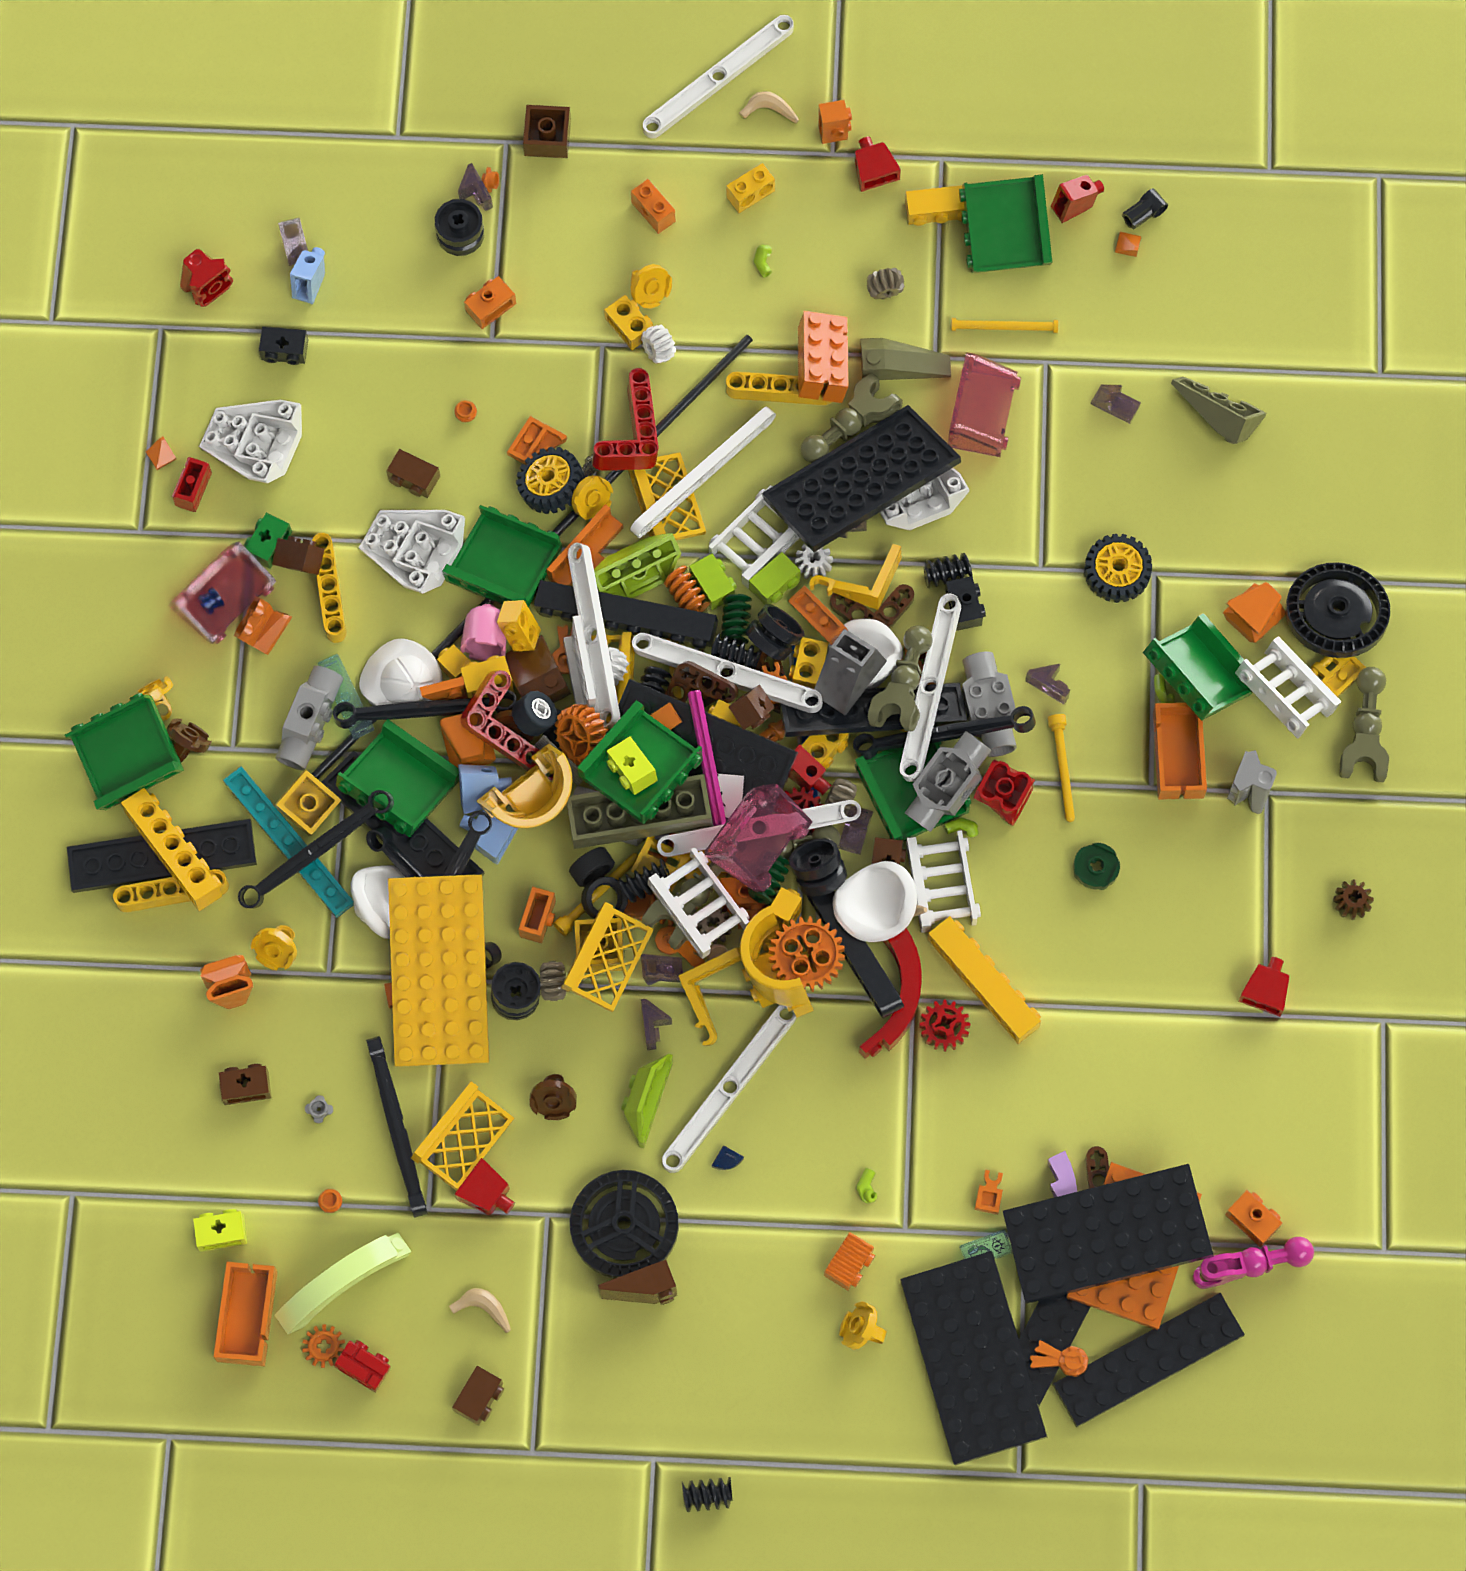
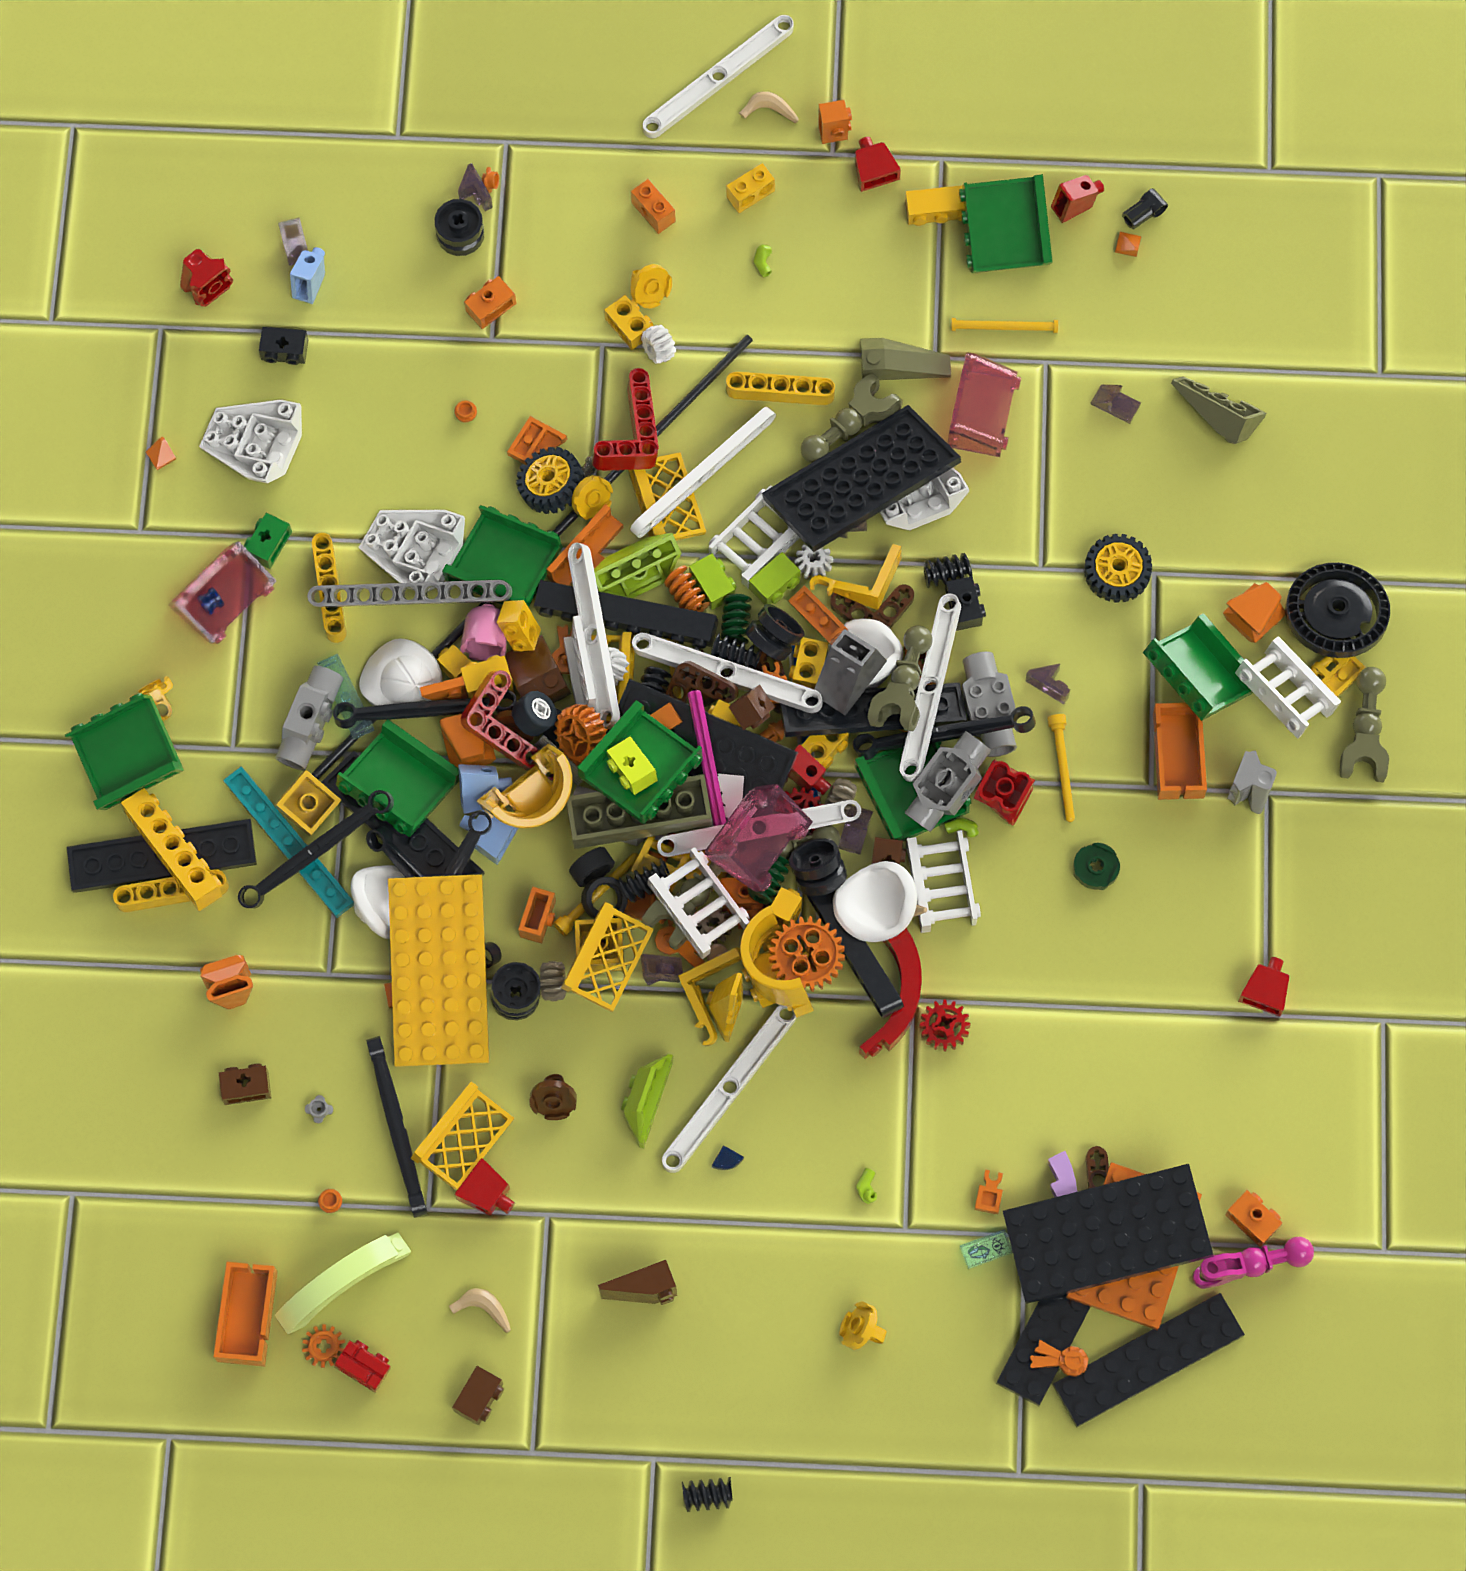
reddish brown tile [167,719,212,763] -> none
red brick [172,457,212,512] -> none
neon yellow brick [193,1209,247,1252] -> none
orange piece [233,596,292,655] -> none
yellow tile [251,925,297,970] -> none
reddish brown brick [272,536,325,575] -> none
reddish brown brick [386,449,440,498] -> none
reddish brown brick [523,105,571,158] -> none
black piece [570,1170,679,1279] -> none
slope [641,999,672,1050] -> none
piece [798,311,848,403] -> none
orange brick [824,1232,876,1291] -> none
dark tan gear [867,268,904,299] -> none
black plate [900,1251,1048,1466] -> none
yellow brick [927,916,1041,1044] -> none
lime arm [1154,674,1175,703] -> none
reddish brown gear [1333,879,1374,920] -> none
none -> light grey beam [307,580,512,607]
none -> yellow wedge [706,972,743,1042]

